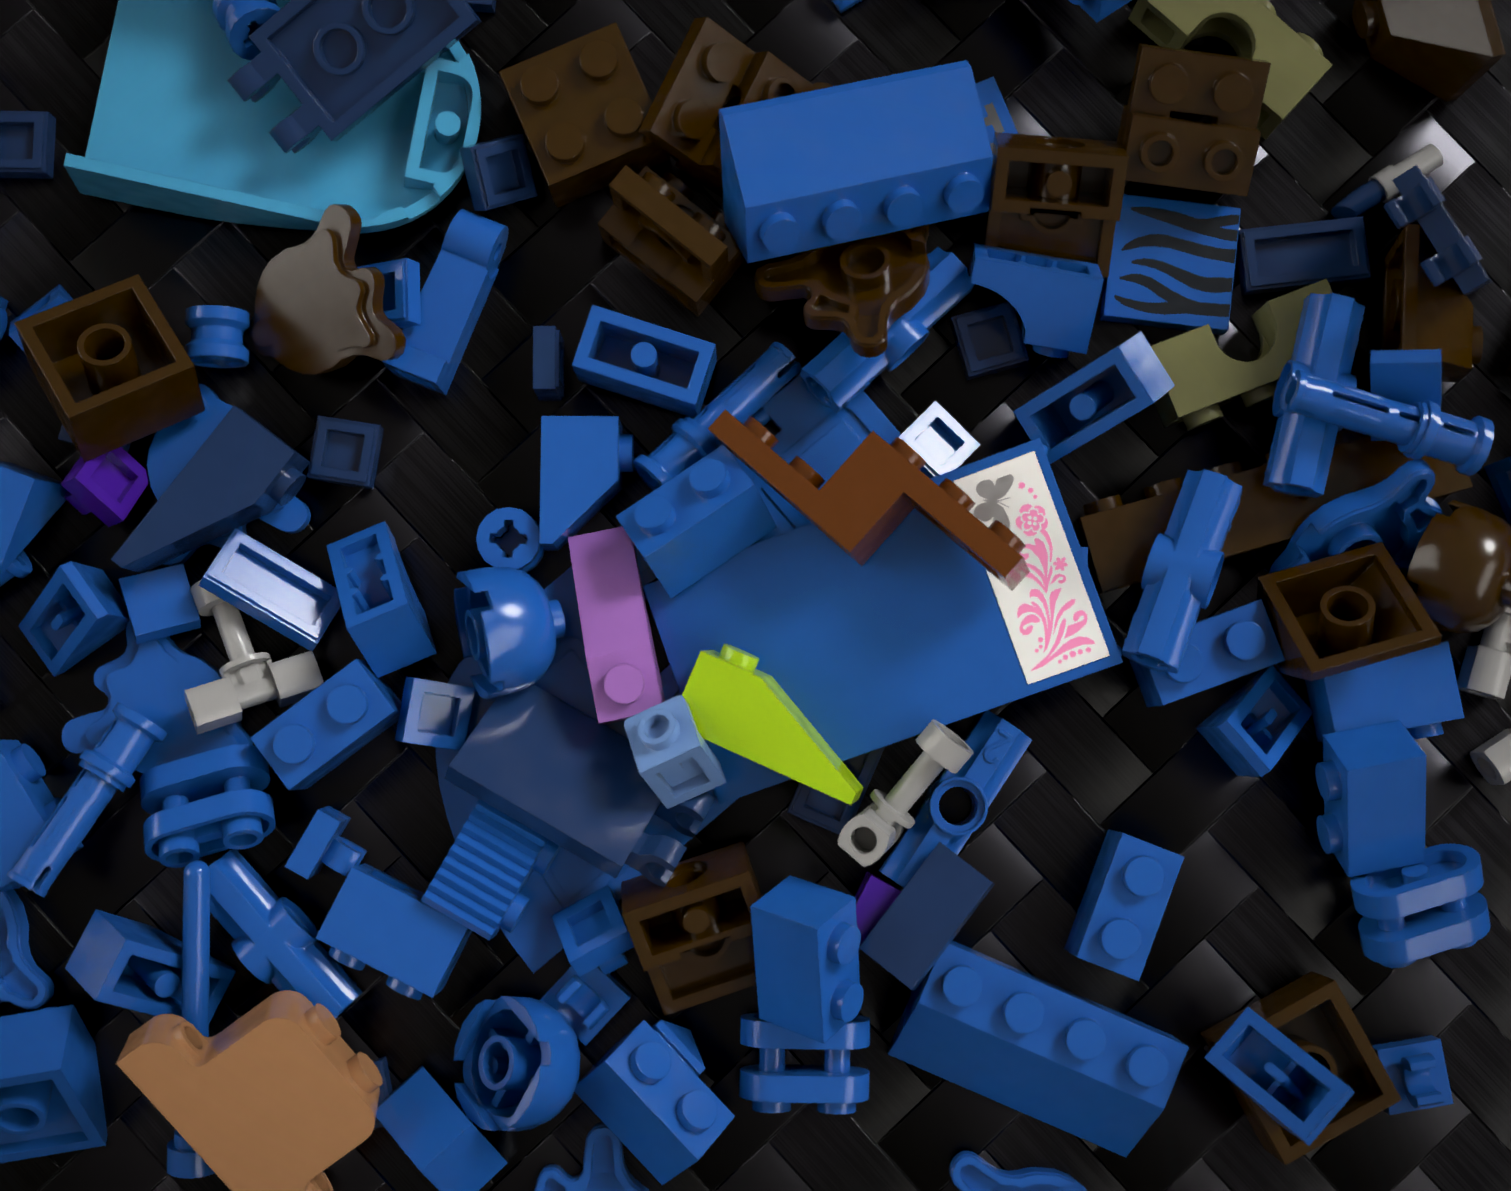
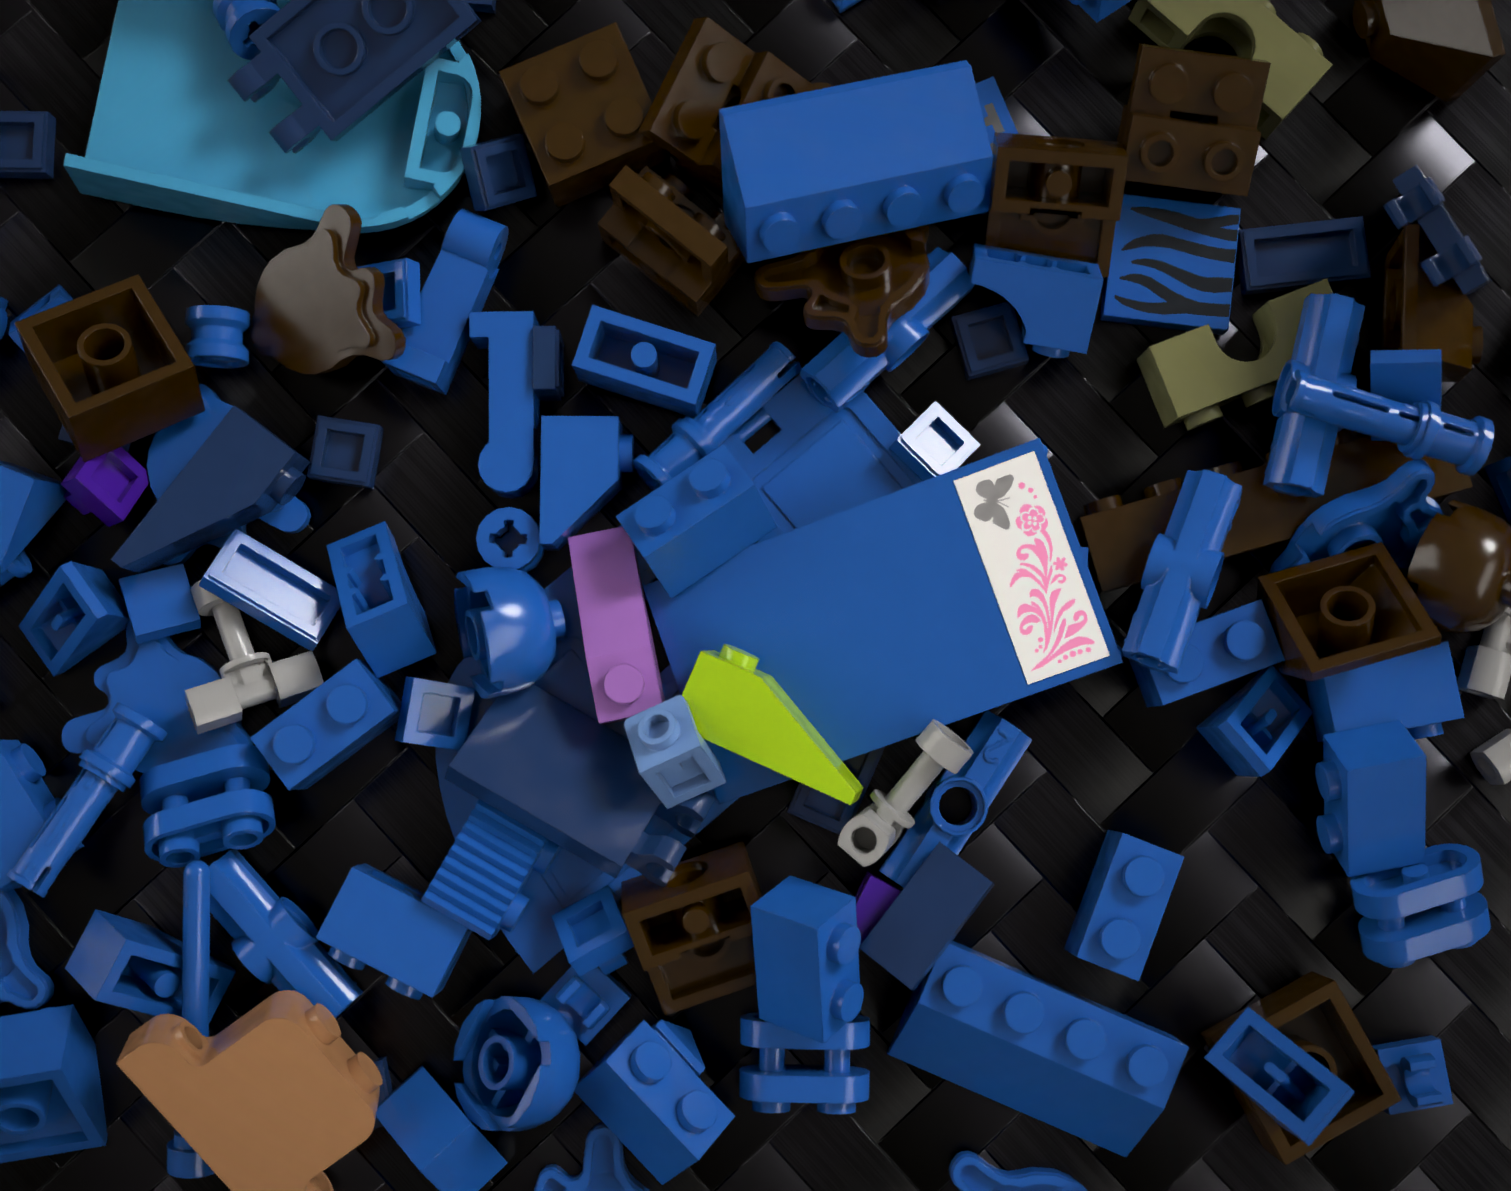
blue tile [284,806,367,879] -> none
reddish brown bracket [708,409,1030,591] -> none
blue brick [1013,331,1175,464] -> none
piece [1331,144,1443,219] -> none
none -> blue leg [469,311,540,499]

